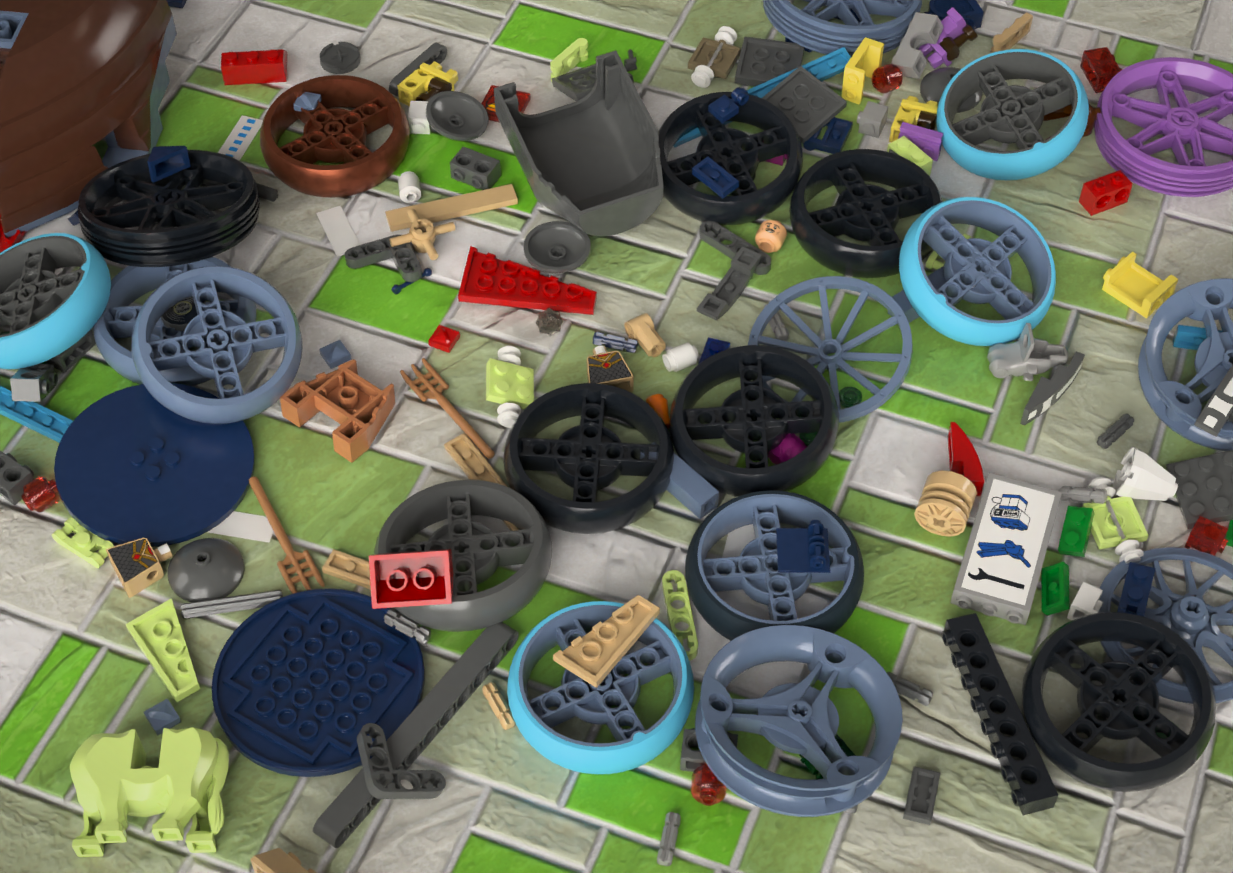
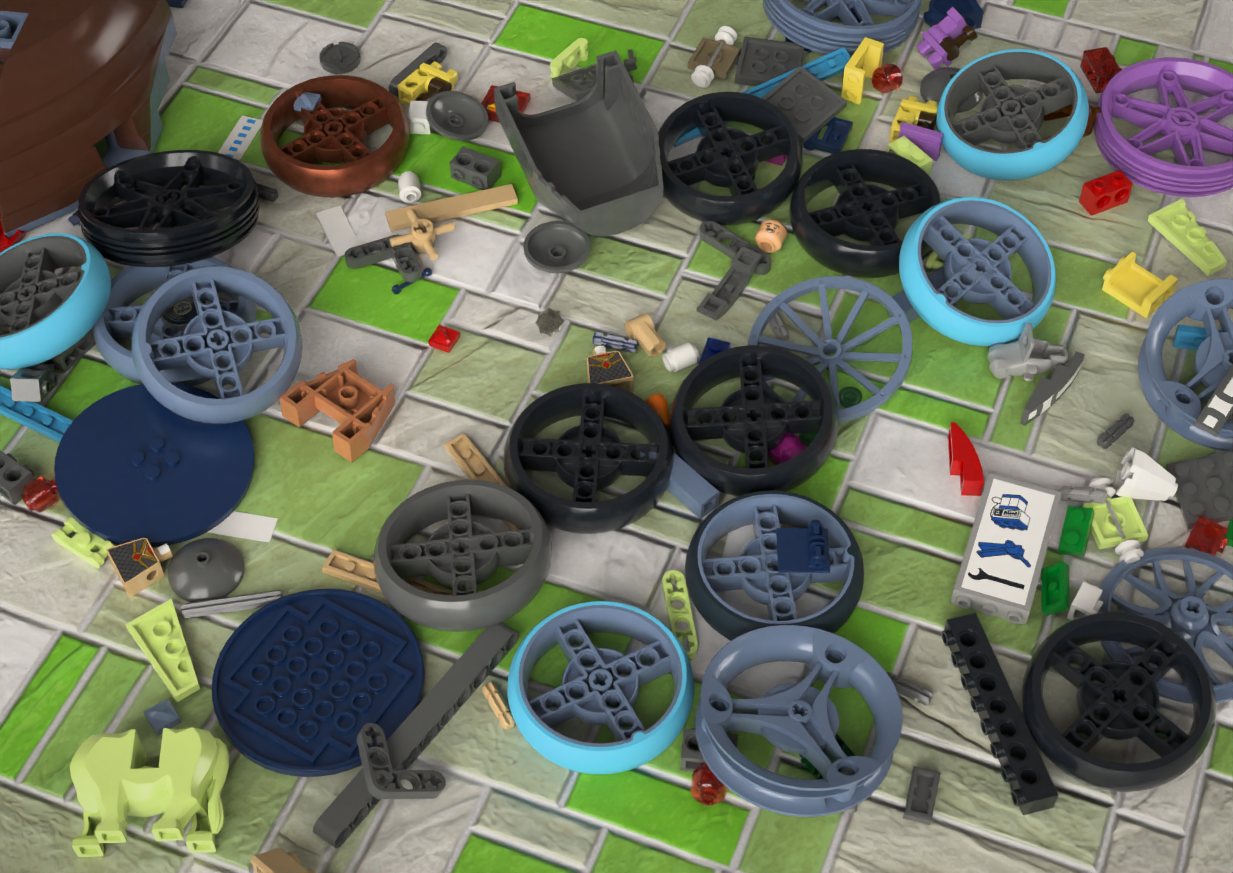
dark blue slope [147,146,190,182] -> none
red slope [221,49,288,85] -> none
medium nougat piece [249,476,325,594] -> none
sand blue tile [319,340,352,369] -> none
slope [369,549,453,609] -> none
flat silver axle [384,609,431,644] -> none
medium nougat piece [400,358,495,459] -> none
red wing [458,246,597,315] -> none
yellowish green plate [486,345,534,428] -> none
tan wing [553,595,660,688] -> none
light grey axle [657,812,681,866] -> none
dark blue plate [692,157,739,199] -> none
dark blue plate [708,87,749,124] -> none
light grey brick [857,101,888,138] -> none
light grey arch [891,12,944,79] -> none
tan wheel [914,470,977,537] -> none
tan plate [990,12,1033,53] -> none
dark blue plate [1117,562,1156,617] -> none
none -> yellowish green wing [1148,198,1227,276]

